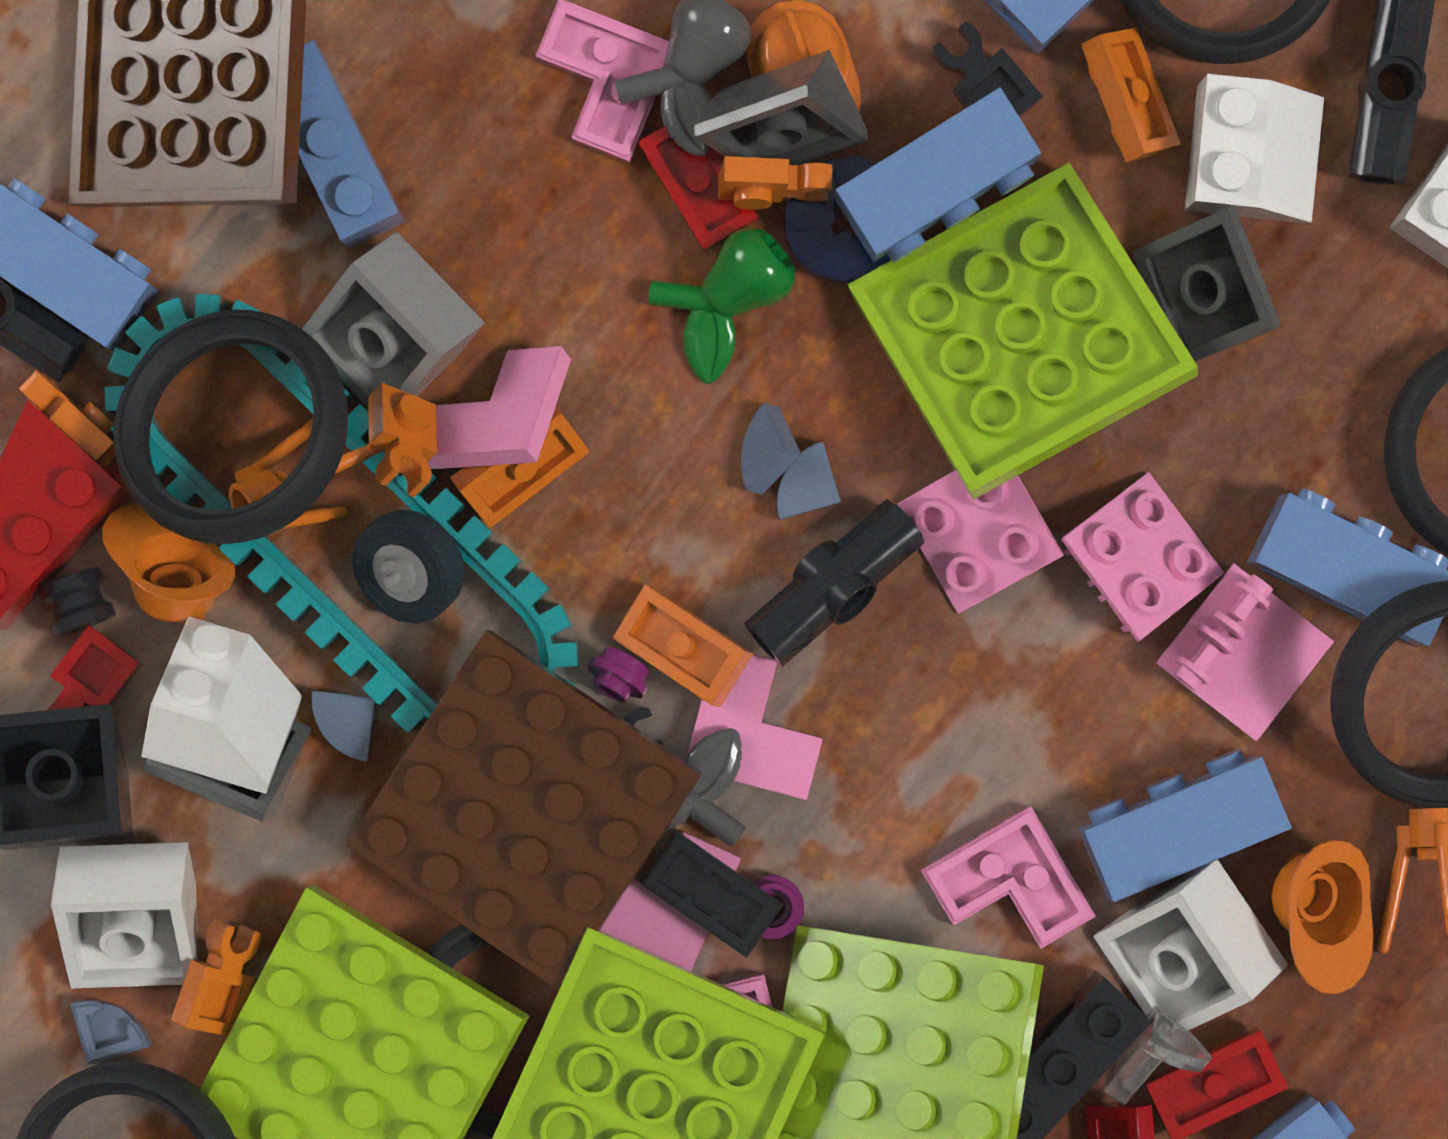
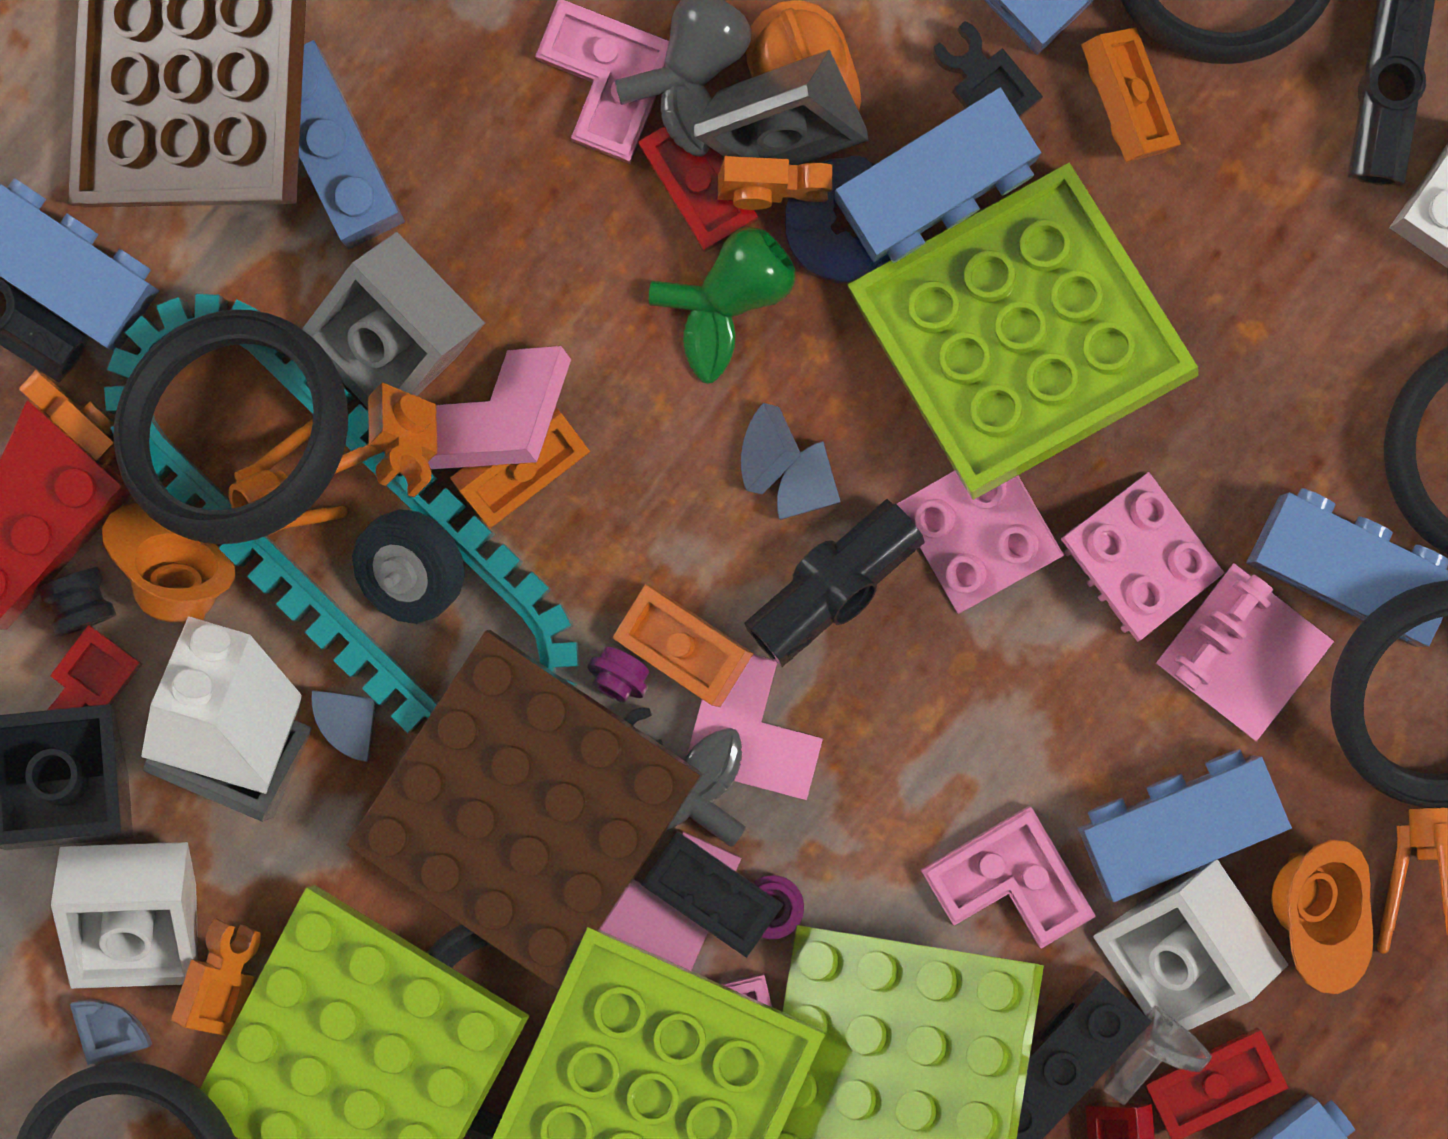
dark grey slope [1131,206,1282,362] -> none
white slope [1184,74,1324,224] -> none

